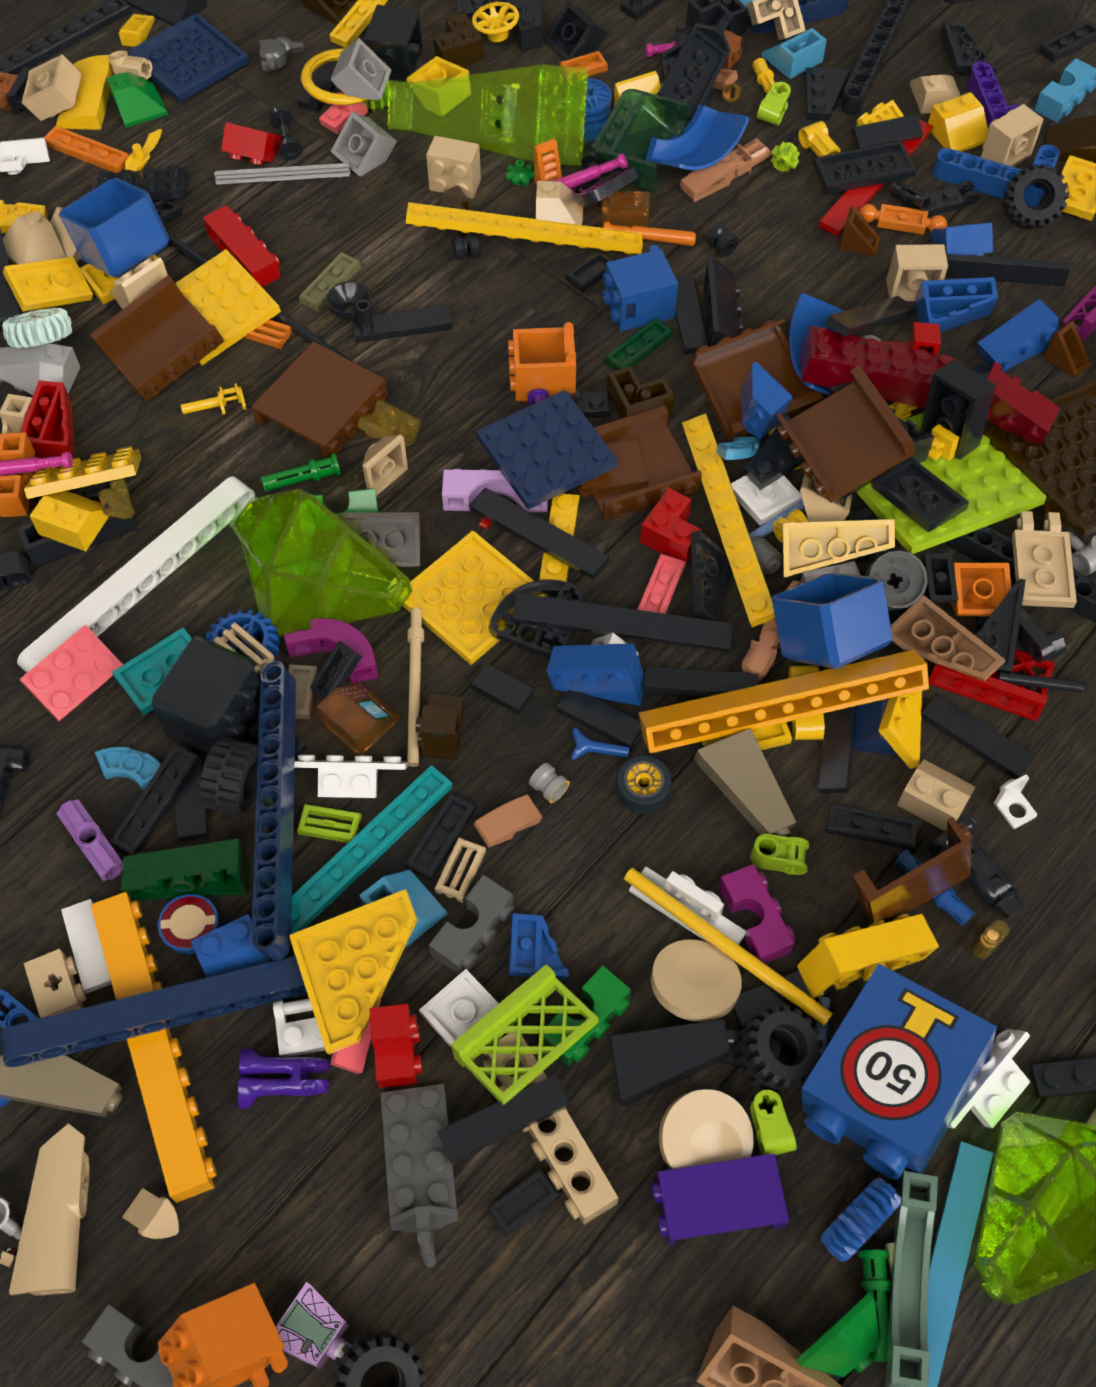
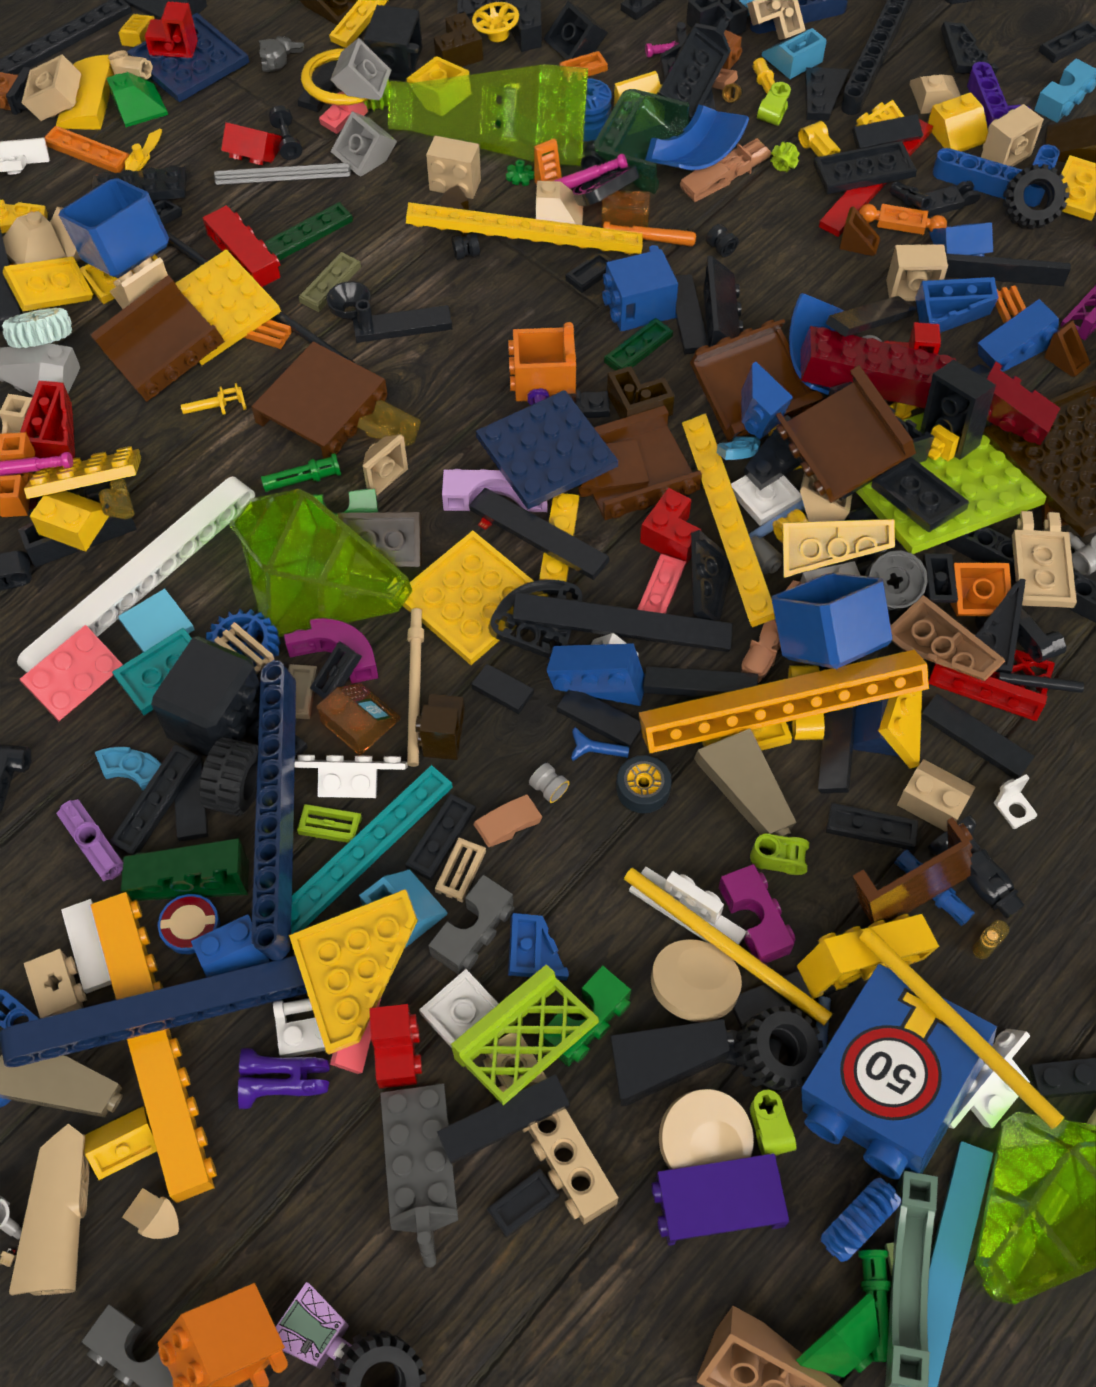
none -> yellow panel [84,1107,157,1180]
none -> medium azure tile [118,589,195,652]
none -> red brick [145,2,198,58]
none -> dark green tile [264,202,353,261]
none -> yellow piece [859,928,1064,1129]
none -> orange tile [995,285,1026,324]

